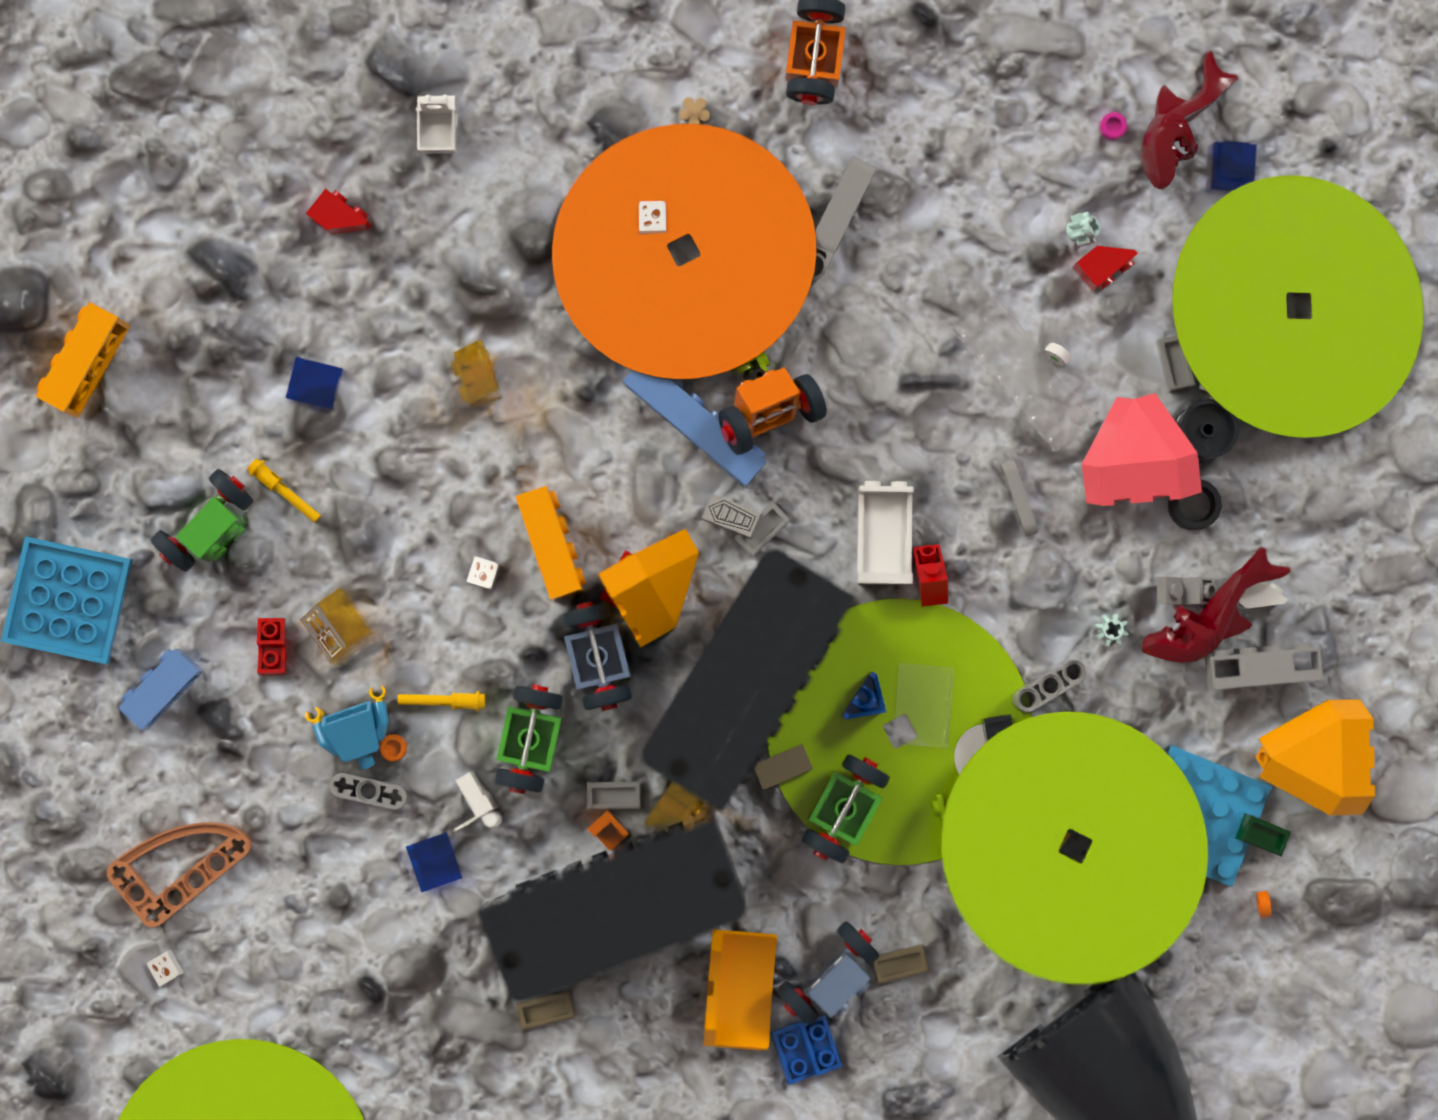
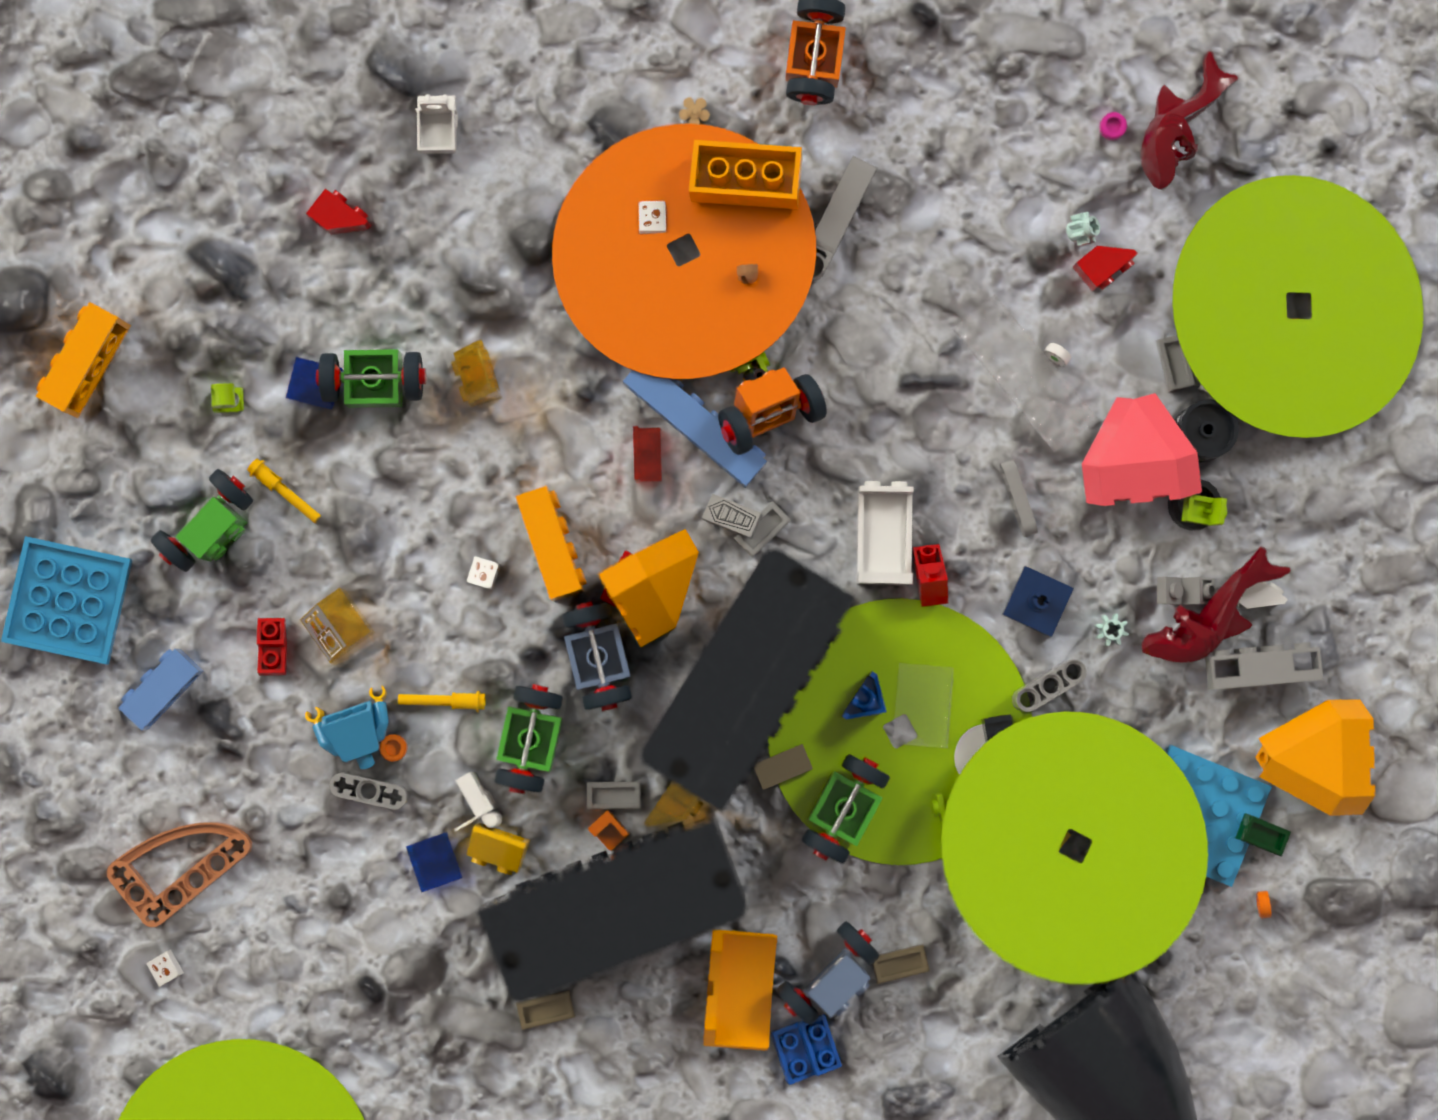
clear blue piece [1210,141,1257,191] -> none
none -> lime leg [211,383,244,413]
none -> brick [316,349,427,408]
none -> yellow slope [466,823,530,875]
none -> clear red panel [633,426,662,483]
none -> light orange brick [689,140,803,209]
none -> medium nougat hinge [736,264,759,284]
none -> dark blue tile [1002,566,1074,637]
none -> lime bracket [1181,495,1227,526]

